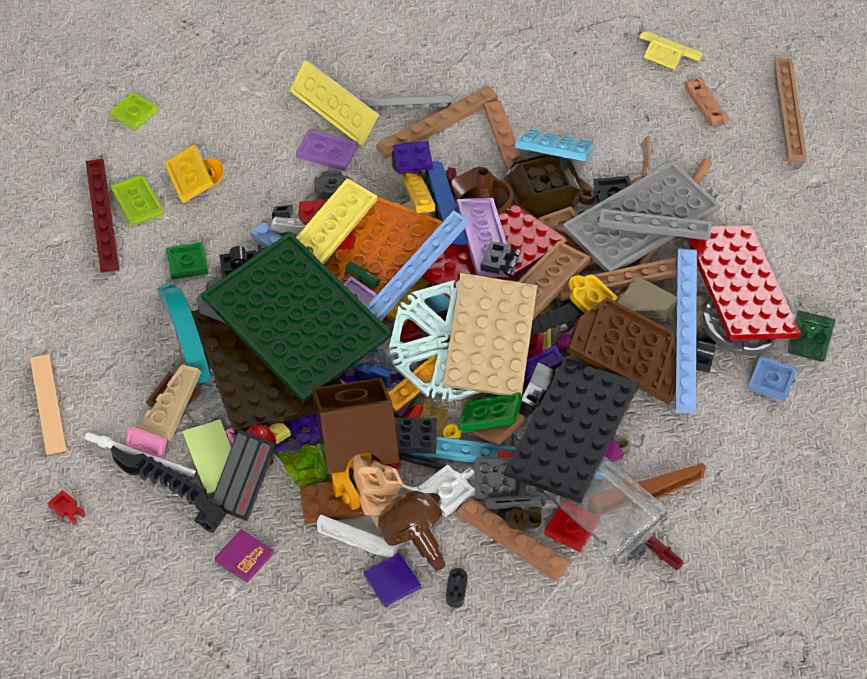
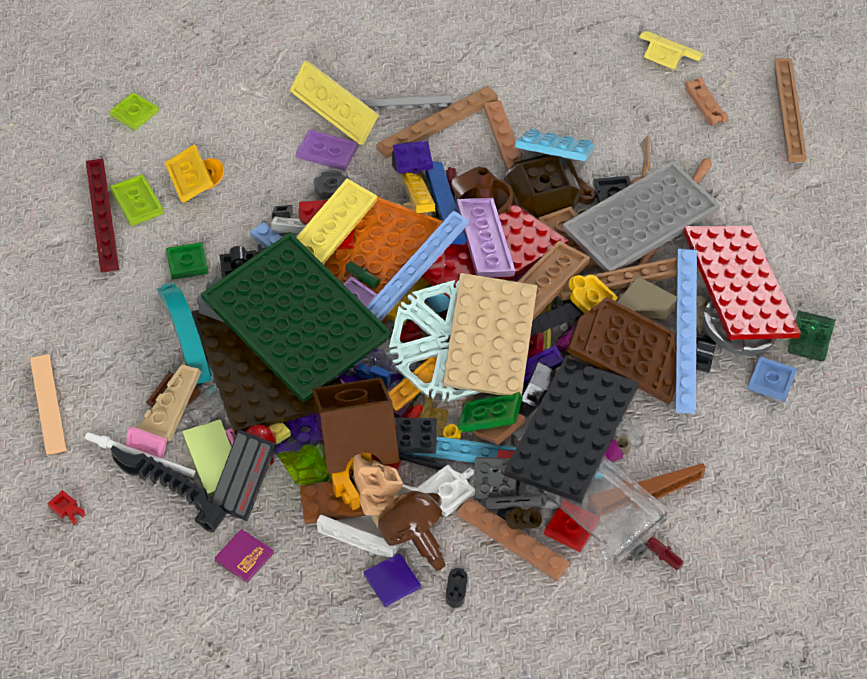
black plate [480,241,521,277] -> none
light grey plate [599,209,712,240] -> none

